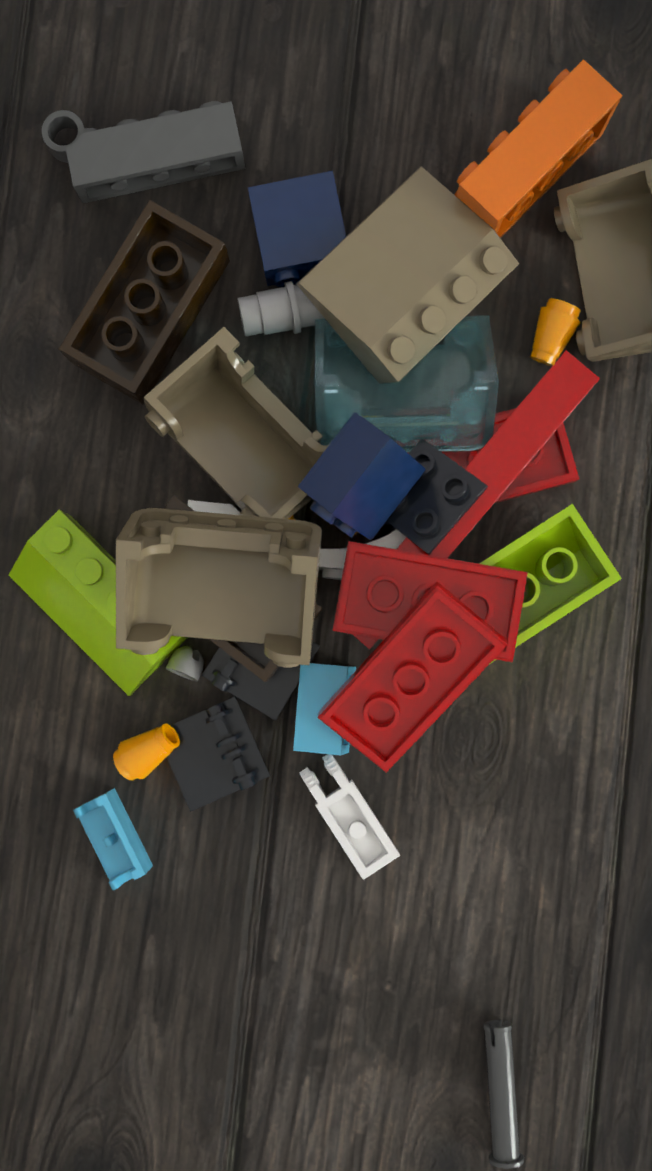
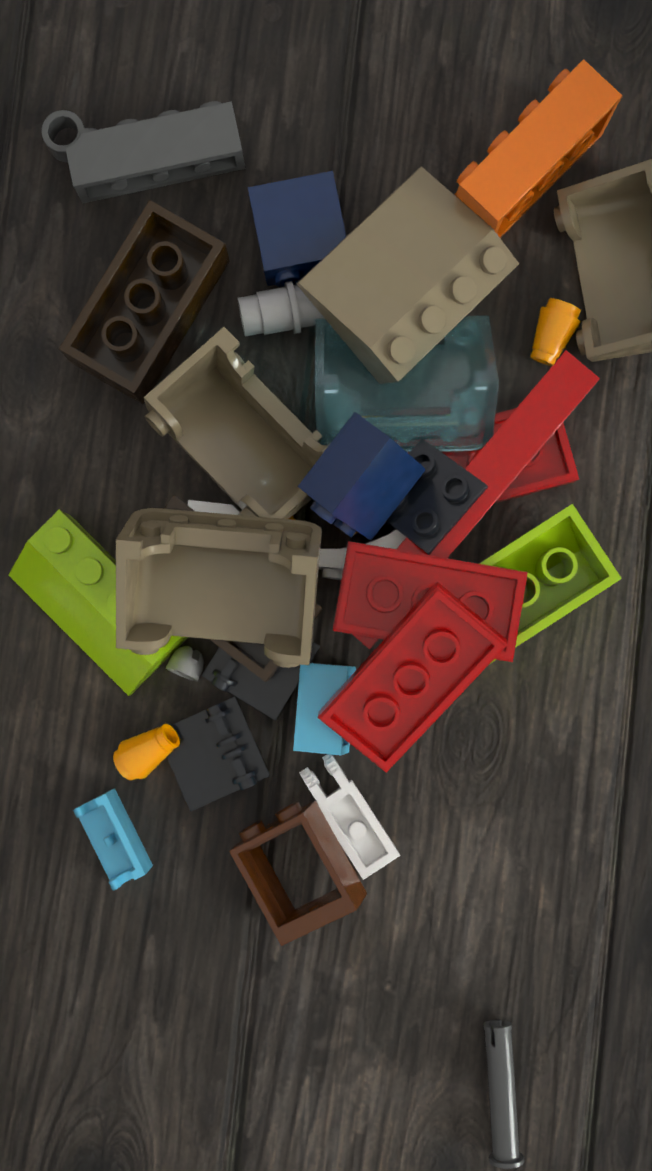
none -> reddish brown window [229,800,367,946]

